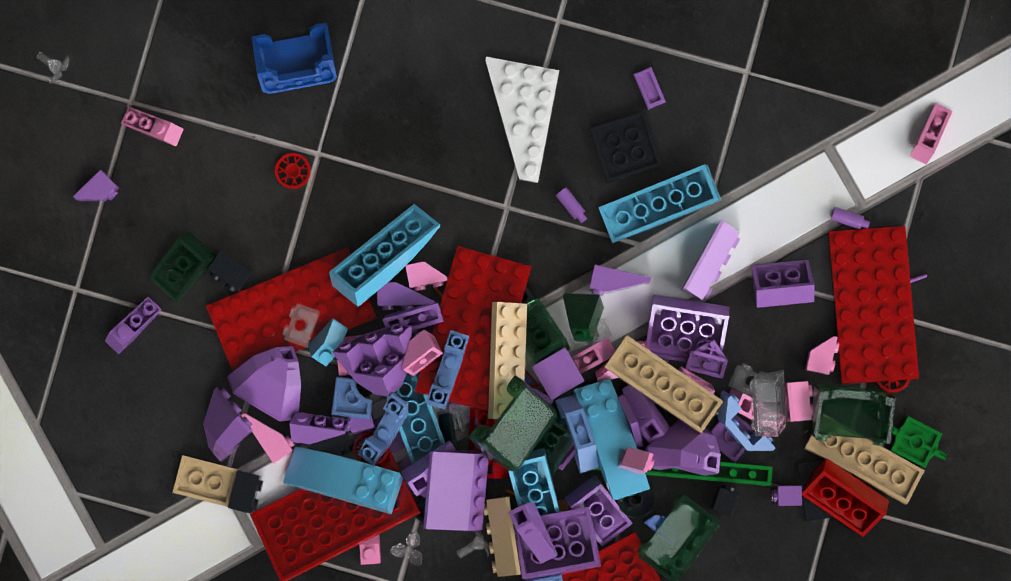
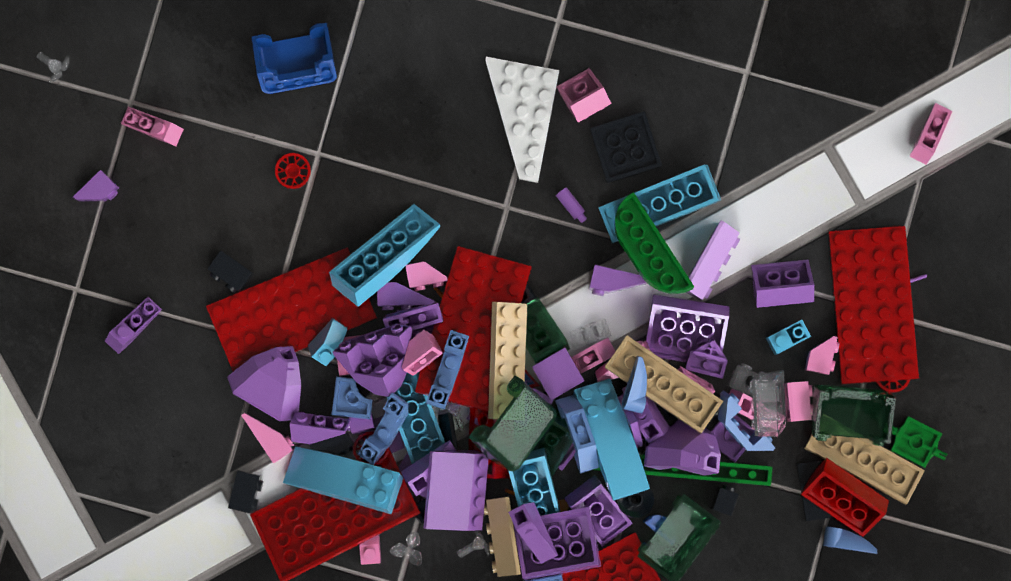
clear green slope [149,232,216,303] -> none
tan plate [173,455,239,507] -> none
medium lavender brick [203,387,253,461] -> none
clear brick [283,303,320,348] -> none
dark green slope [563,293,604,342] -> none
bright pink slope [618,447,654,475] -> none
medium lavender tile [633,67,666,110] -> none
medium lavender brick [771,485,802,506] -> none
medium lavender cylinder [830,207,870,229] -> none
none -> bright pink slope [557,68,611,122]
none -> green plate [614,192,694,294]
none -> medium blue piece [622,356,647,414]
none -> medium azure slope [766,320,811,355]
none -> medium blue piece [823,527,877,554]

